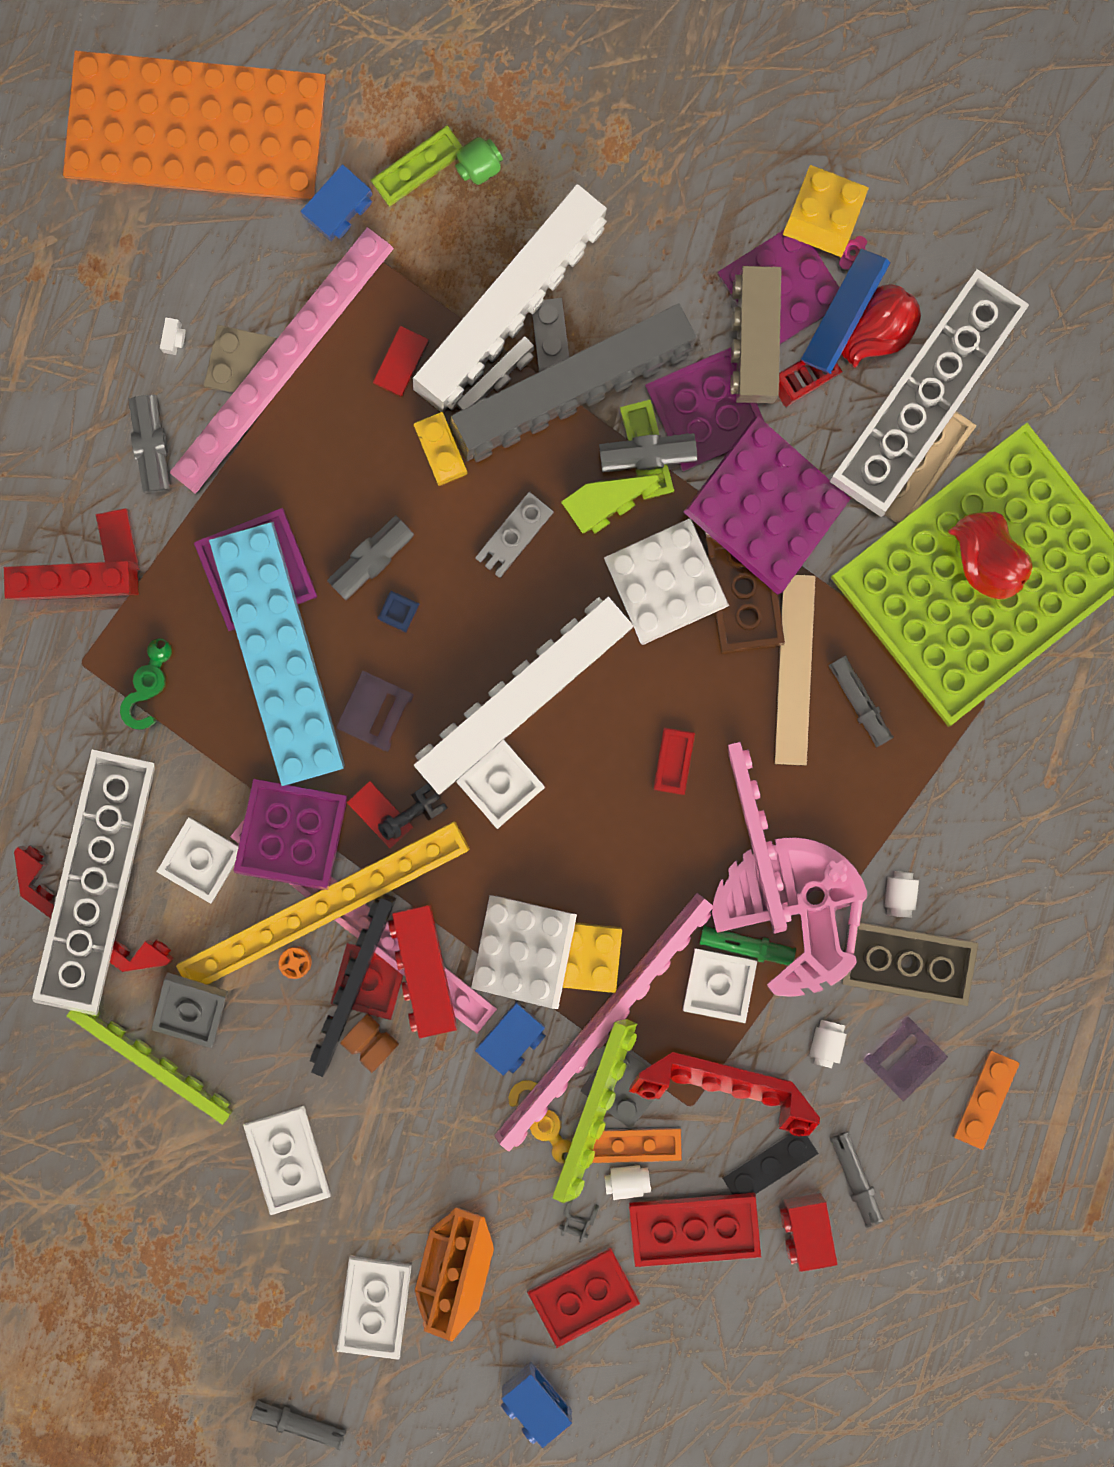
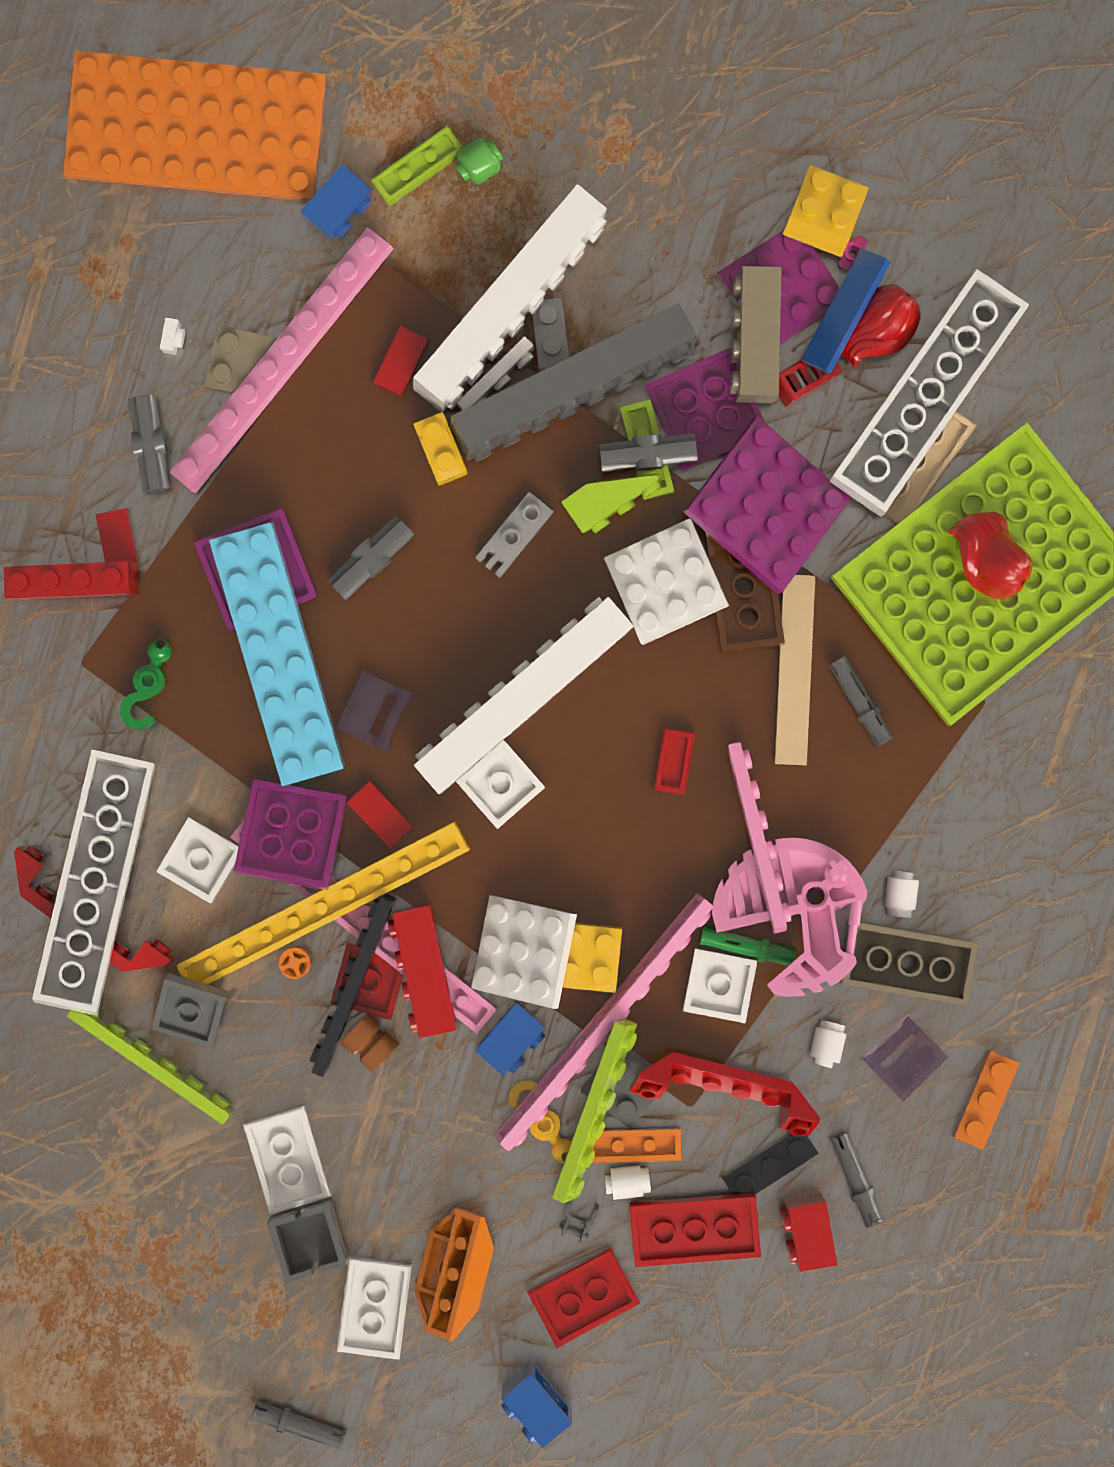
dark blue tile [377,591,420,633] -> none
black hinge [378,783,447,840] -> none
none -> dark grey piece [267,1198,349,1283]

